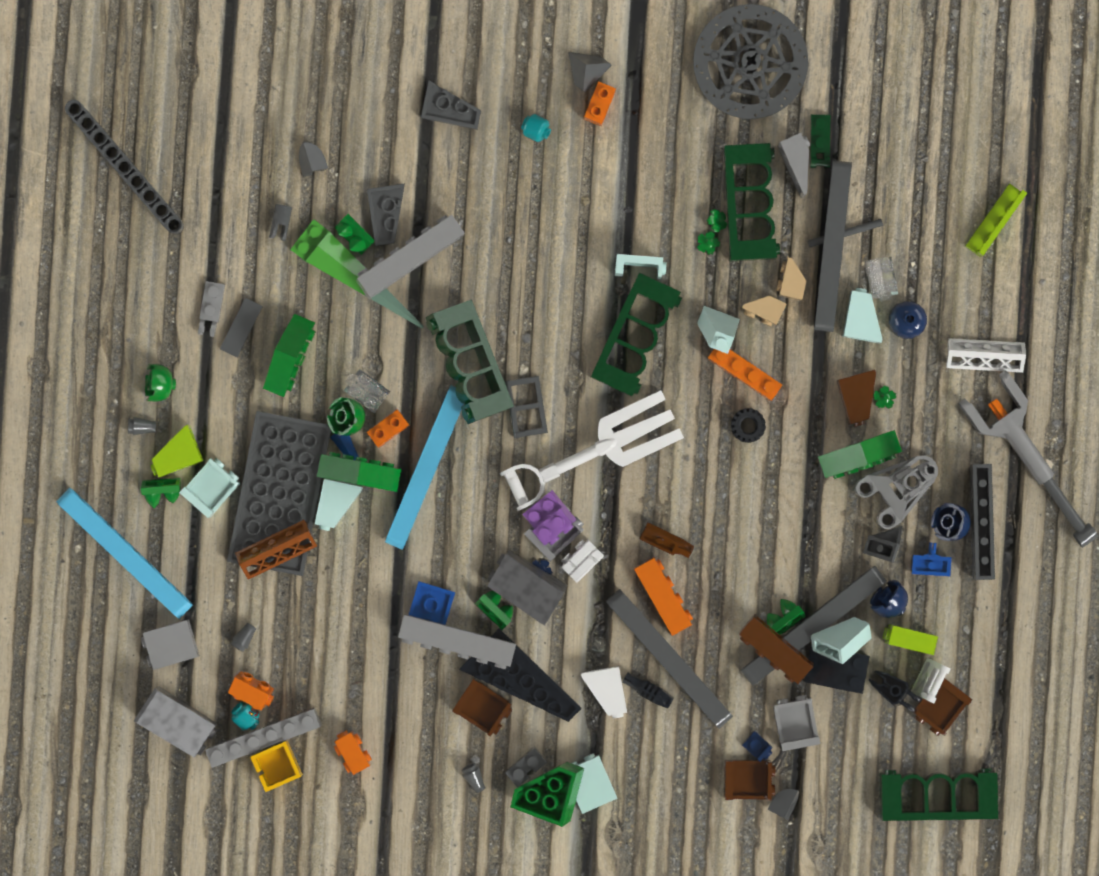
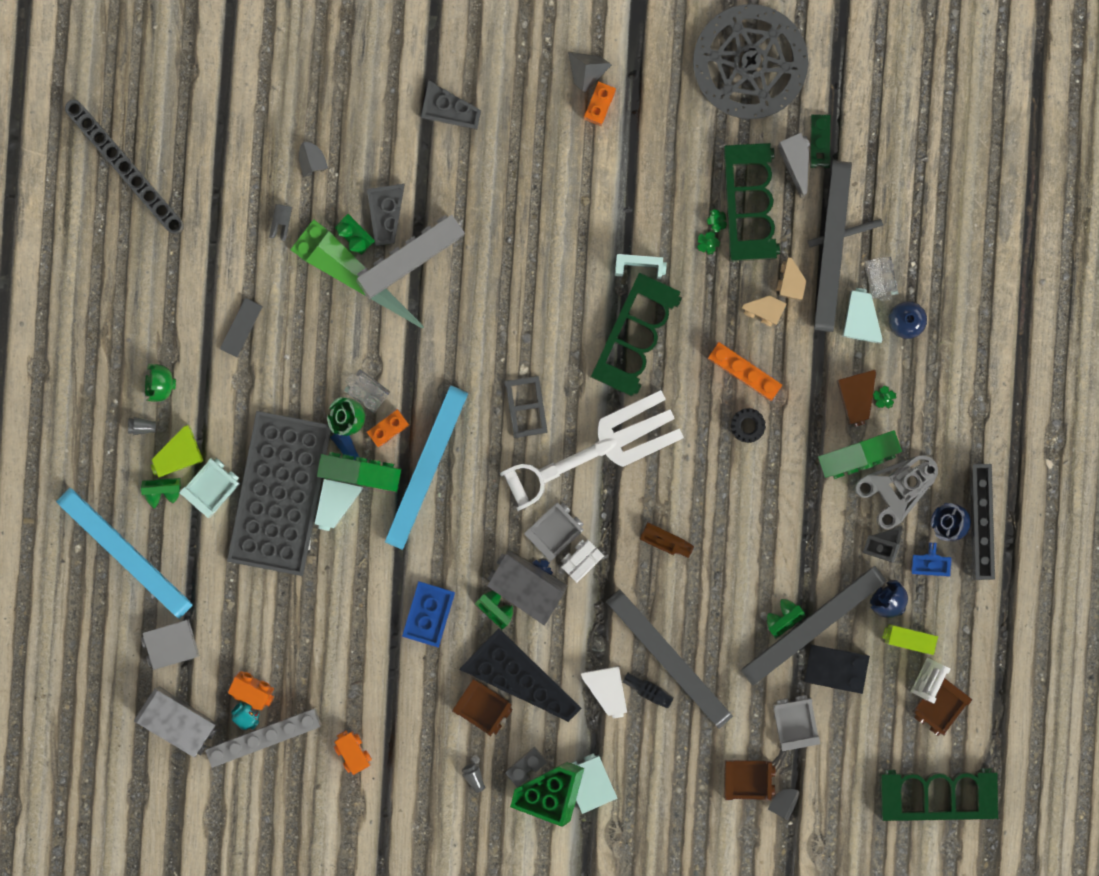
light grey hinge [198,281,225,337] -> none
dark grey cone [231,623,256,652] -> none
dark orange fence [235,520,317,580] -> none
yellow piece [250,740,303,792] -> none
green brick [263,314,316,397] -> none
light grey brick [398,614,516,669] -> none
dark green fence [425,299,514,424] -> none
teal head [521,114,551,142] -> none
medium lavender plate [523,490,577,546] -> none
orange brick [634,557,693,636] -> none
light aqua slope [697,306,740,354] -> none
reddish brown brick [739,614,814,684] -> none
dark blue bracket [742,731,773,761] -> none
light aqua slope [811,617,871,664] -> none
black hinge [869,670,922,712] -> none
white fence [946,338,1026,373] -> none
light grey piece [958,370,1099,548] -> none
lime fence [965,184,1027,257] -> none

